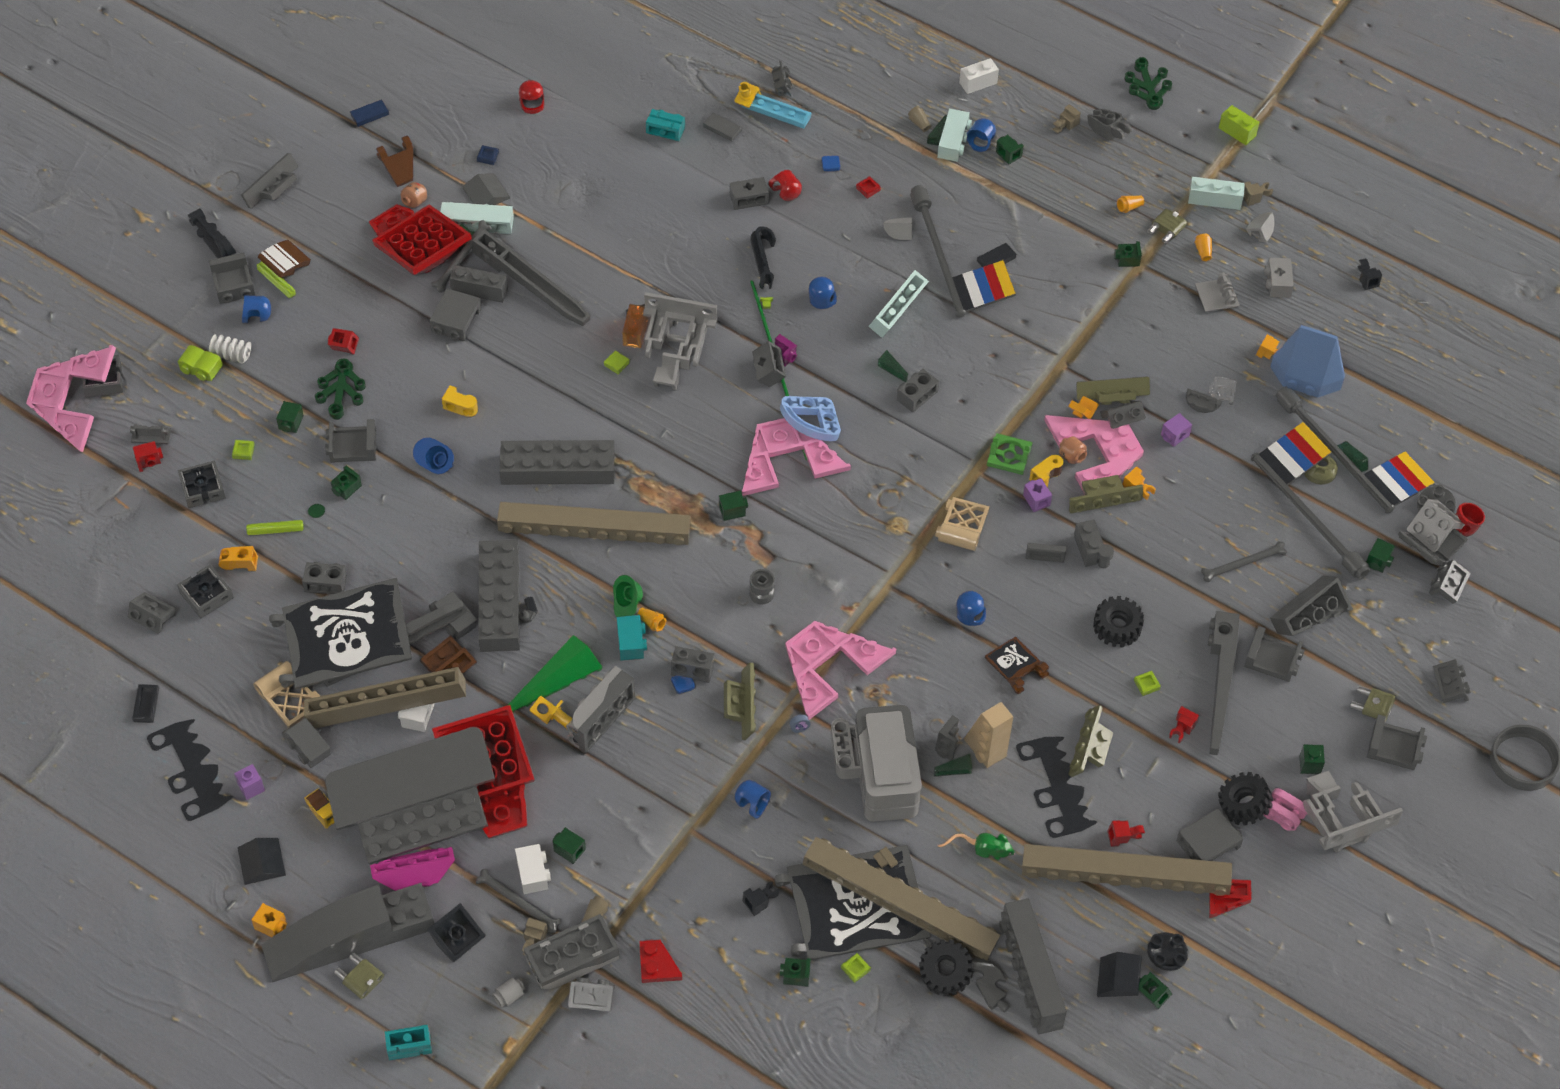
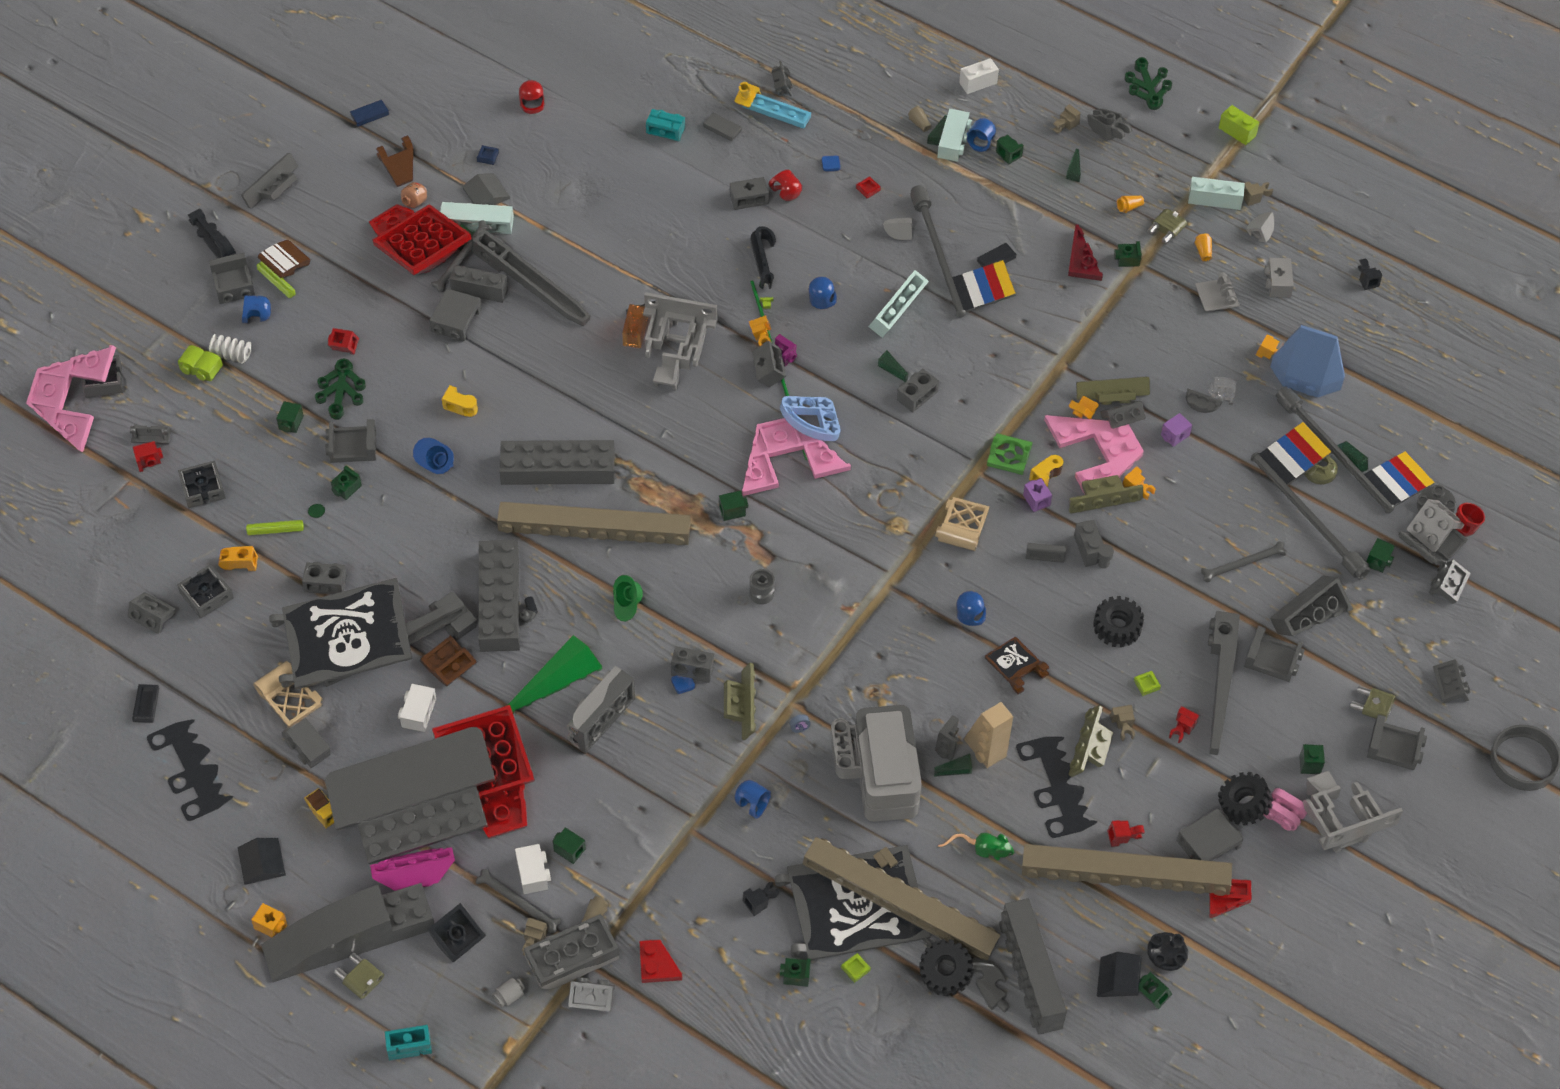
lime tile [232,440,255,460] -> none
medium lavender brick [234,764,265,800] -> none
dark tan brick [304,667,466,728] -> none
yellow bracket [529,696,573,729] -> none
lime tile [604,350,630,374] -> none
teal brick [617,615,647,661] -> none
light orange cone [637,607,666,632] -> none
bright pink wing [785,621,897,720] -> none
nougat head [1059,436,1087,464] -> none
none -> light orange piece [749,315,772,346]
none -> clear green piece [1066,148,1081,182]
none -> dark red wing [1068,224,1103,281]
none -> dark tan piece [1110,705,1135,741]

